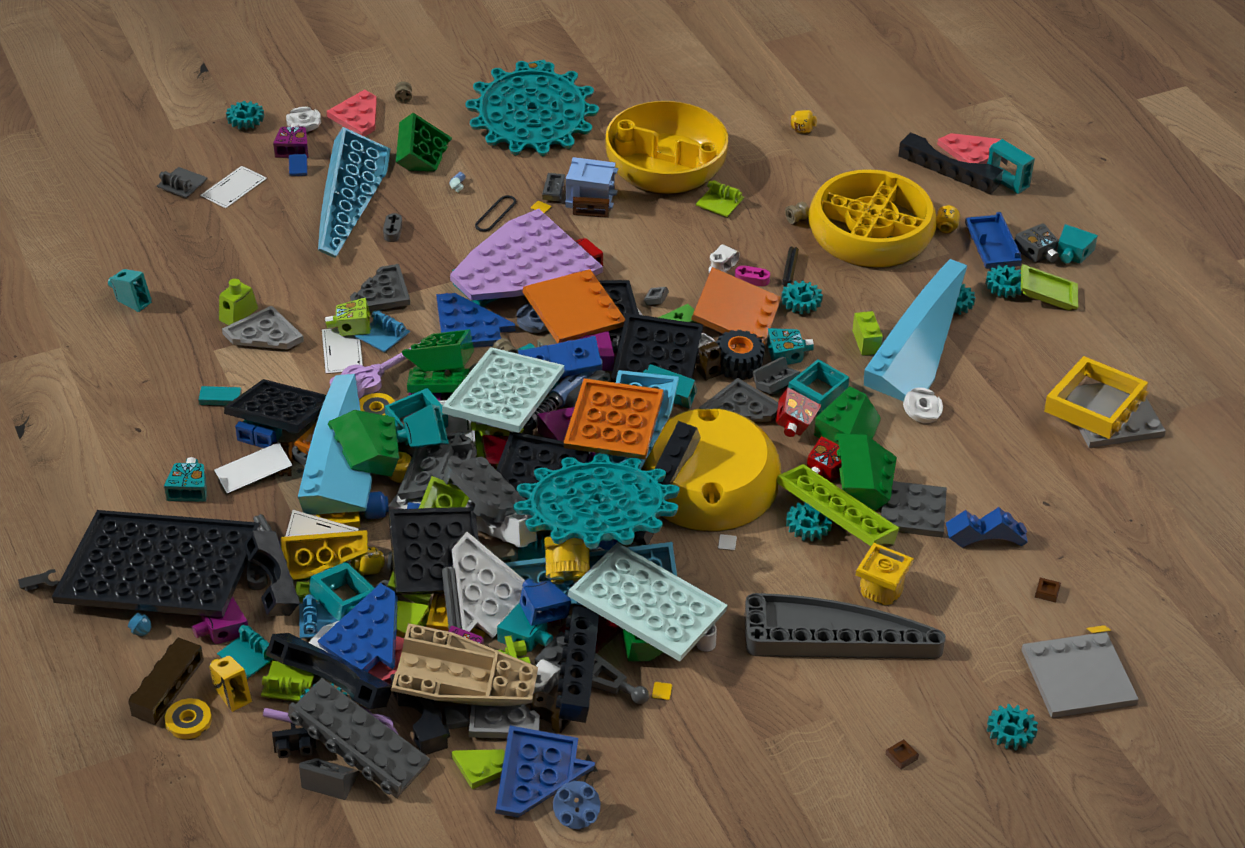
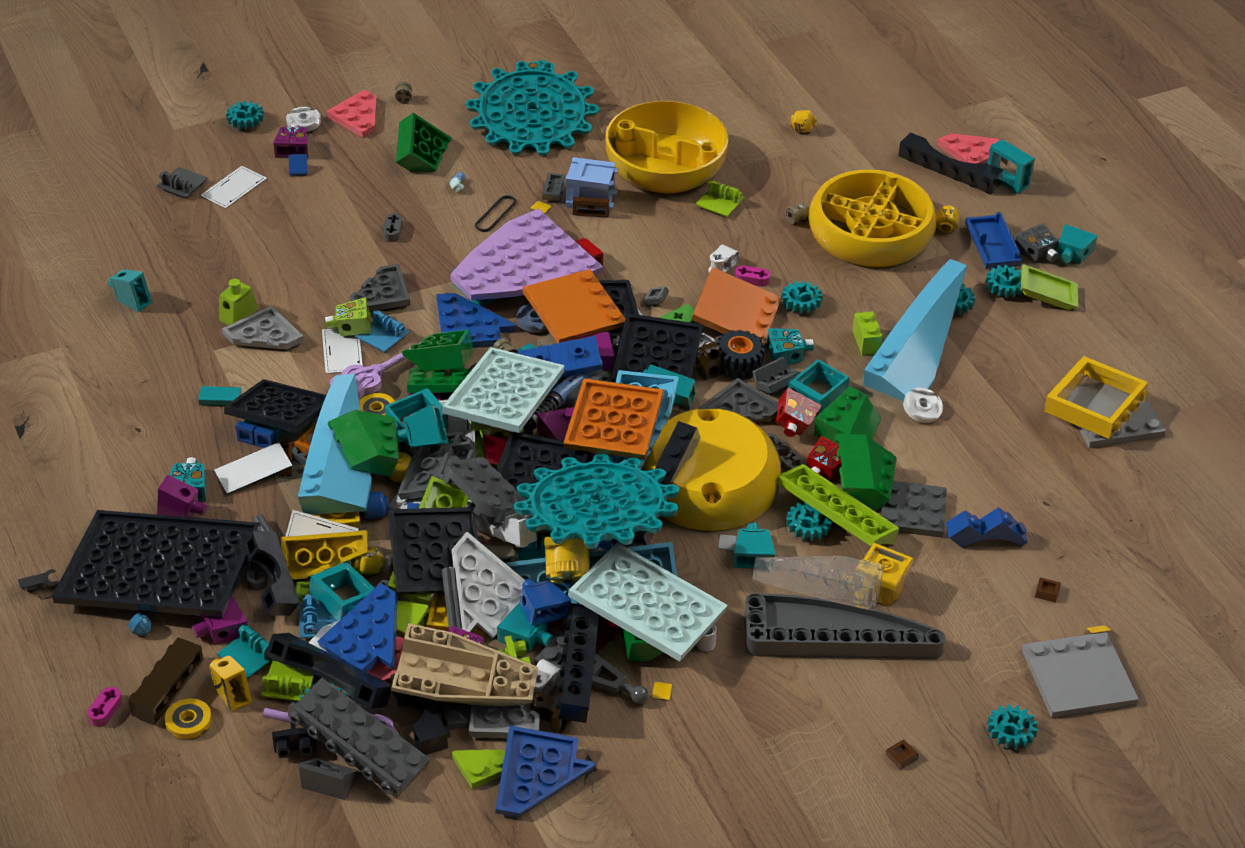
medium azure wedge [318,127,391,258] -> none
medium blue plate [553,781,601,829] -> none
black axle [782,246,799,286] -> none
none -> dark pink beam [88,687,122,727]
none -> magenta torso [157,475,208,517]
none -> teal torso [733,523,775,569]
none -> clear wedge [752,555,884,610]
none -> dark grey beam [766,433,805,472]

